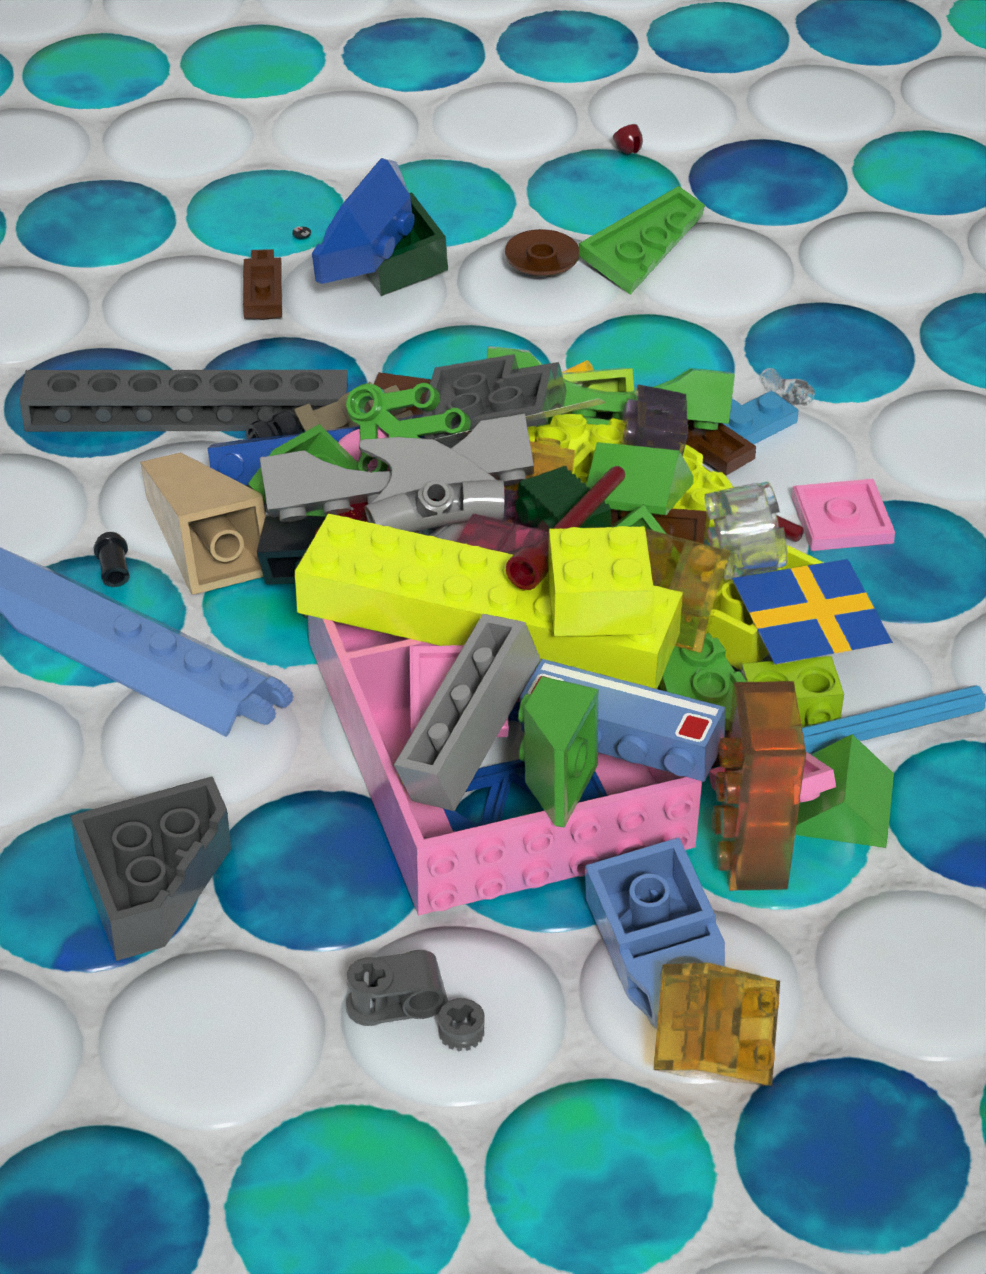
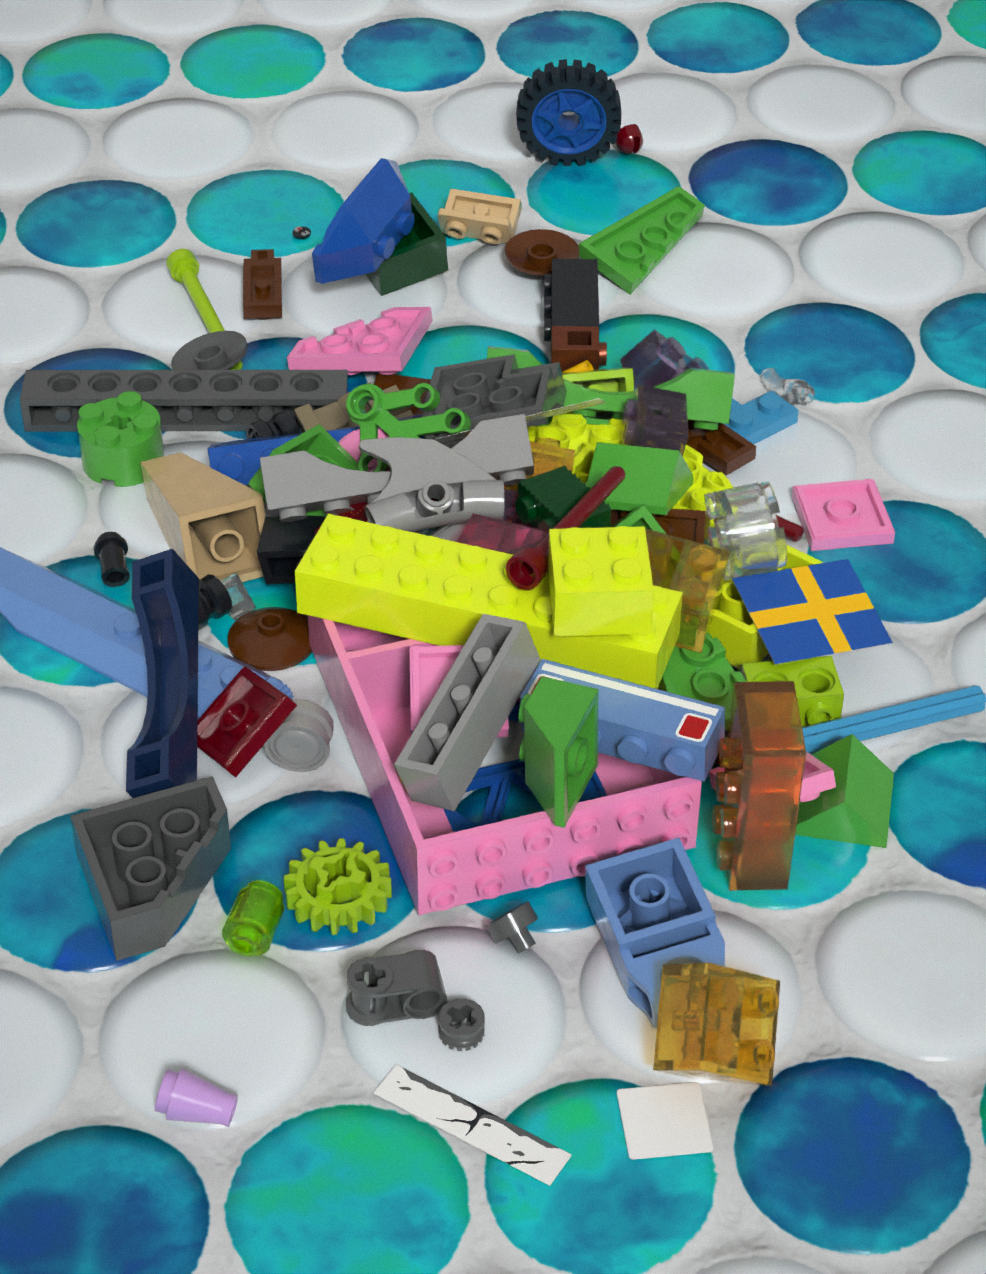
none -> bright green brick [77,391,164,487]
none -> dark blue arch [126,548,199,798]
none -> lavender cone [155,1068,238,1127]
none -> lime piece [166,249,243,370]
none -> dark grey dish [171,331,248,370]
none -> dark red tile [197,666,297,778]
none -> black wheel [198,574,232,631]
none -> clear piece [221,573,256,620]
none -> clear neon green brick [222,880,285,957]
none -> reddish brown dish [227,607,313,671]
none -> light grey wheel [264,699,334,772]
none -> lime gear [284,838,392,935]
none -> bright pink plate [287,307,433,375]
none -> white sticker [373,1064,572,1186]
none -> tan bracket [437,189,522,244]
none -> dark grey tile [485,901,538,953]
none -> wheel [516,59,622,166]
none -> black brick [544,258,599,342]
none -> copper brick [551,326,607,372]
none -> white sticker [617,1082,714,1160]
none -> slope [620,329,710,390]

